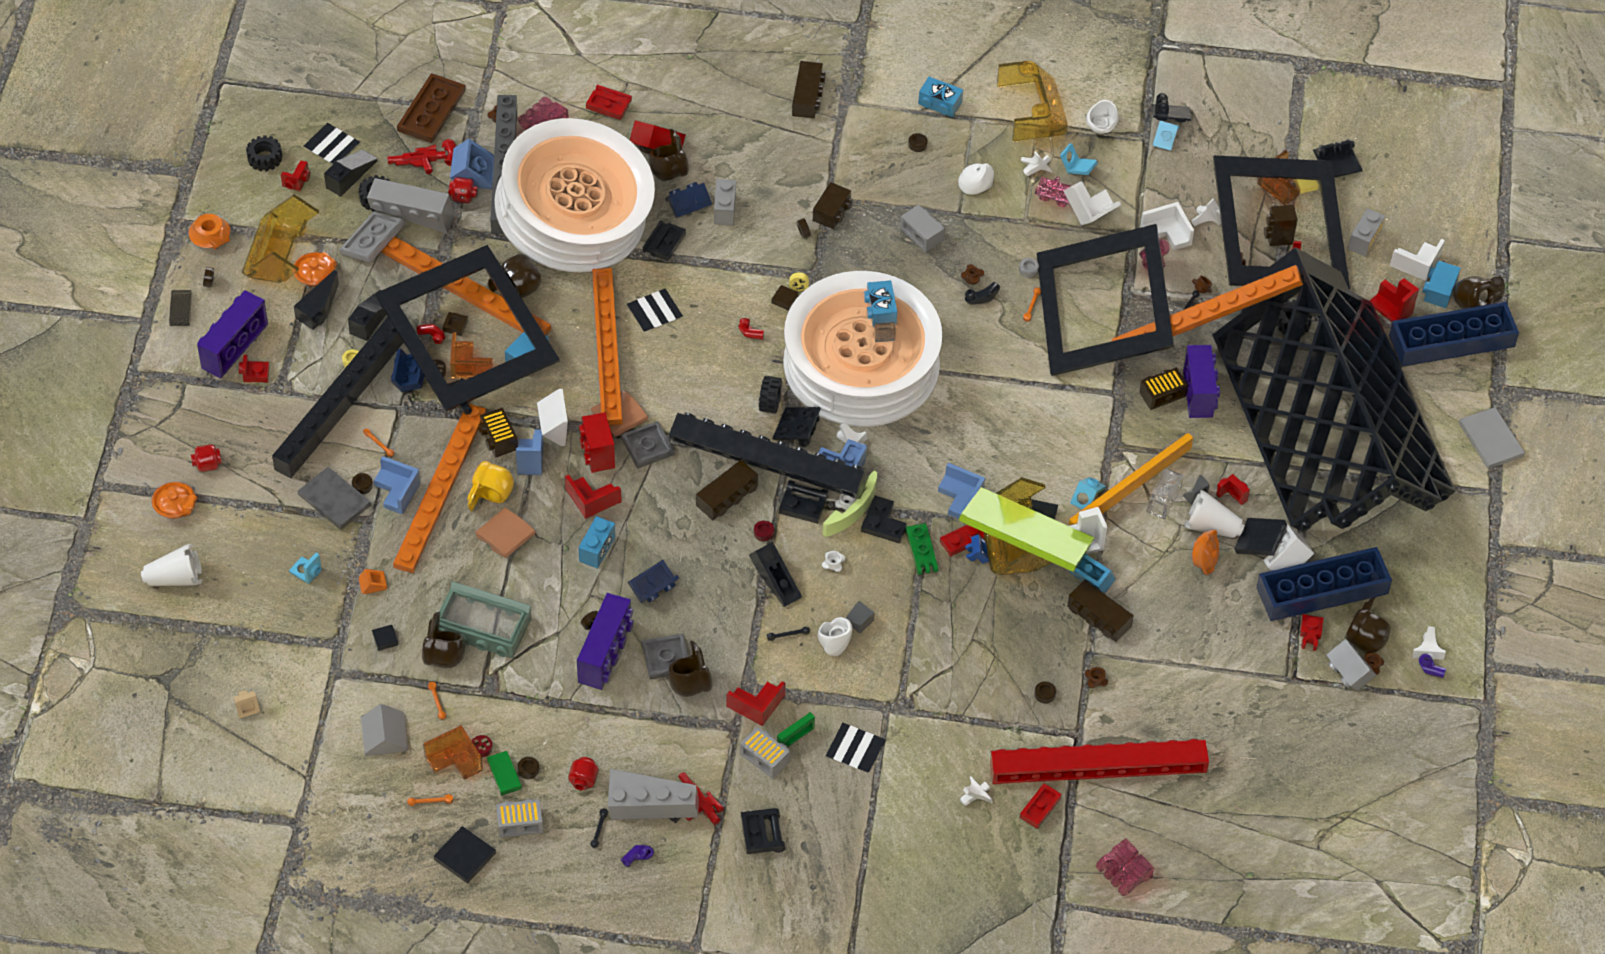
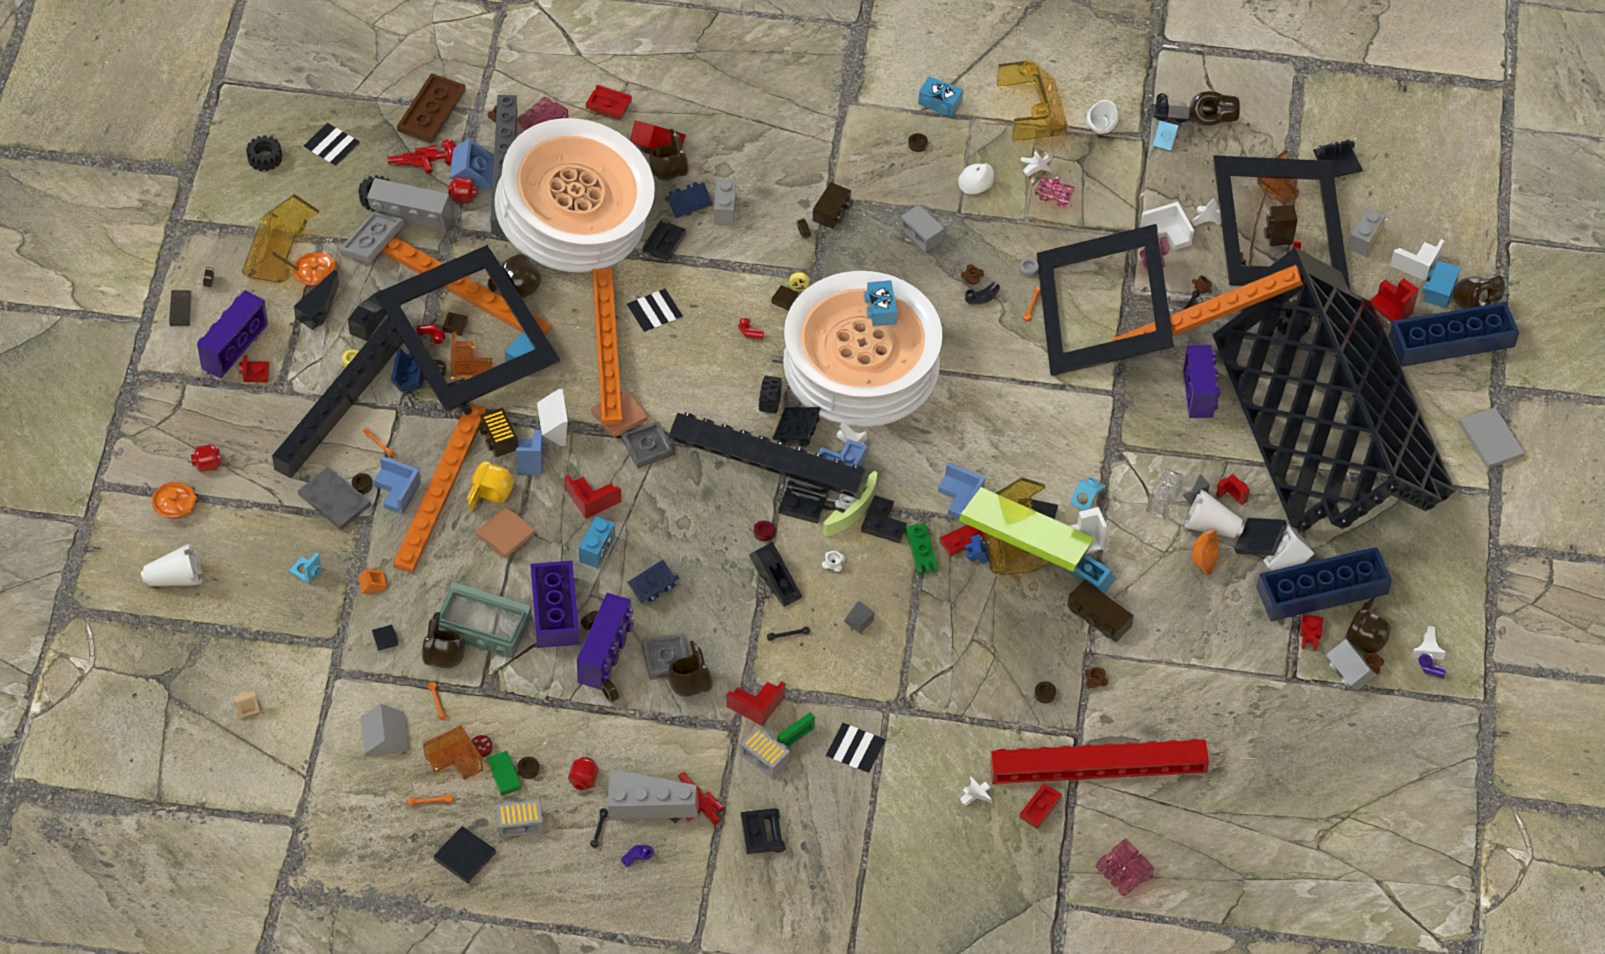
orange piece [189,214,230,249] -> none
red bracket [281,160,311,191] -> none
black slope [324,150,378,197] -> none
red brick [579,412,615,473] -> none
dark brown brick [696,460,758,521] -> none
dark brown brick [792,61,826,119] -> none
white hair [818,617,853,656] -> none
clear smoke tile [874,322,896,343] -> none
medium azure bracket [1060,144,1098,175] -> none
white panel [1064,181,1121,225] -> none
light orange tile [1069,433,1193,526] -> none
dark brown brick [1139,367,1188,410] -> none
light yellow tile [1293,179,1319,194] -> none
none -> dark purple brick [530,561,579,648]
none -> dark brown tile [601,680,619,702]
none -> dark brown piece [1189,91,1240,126]

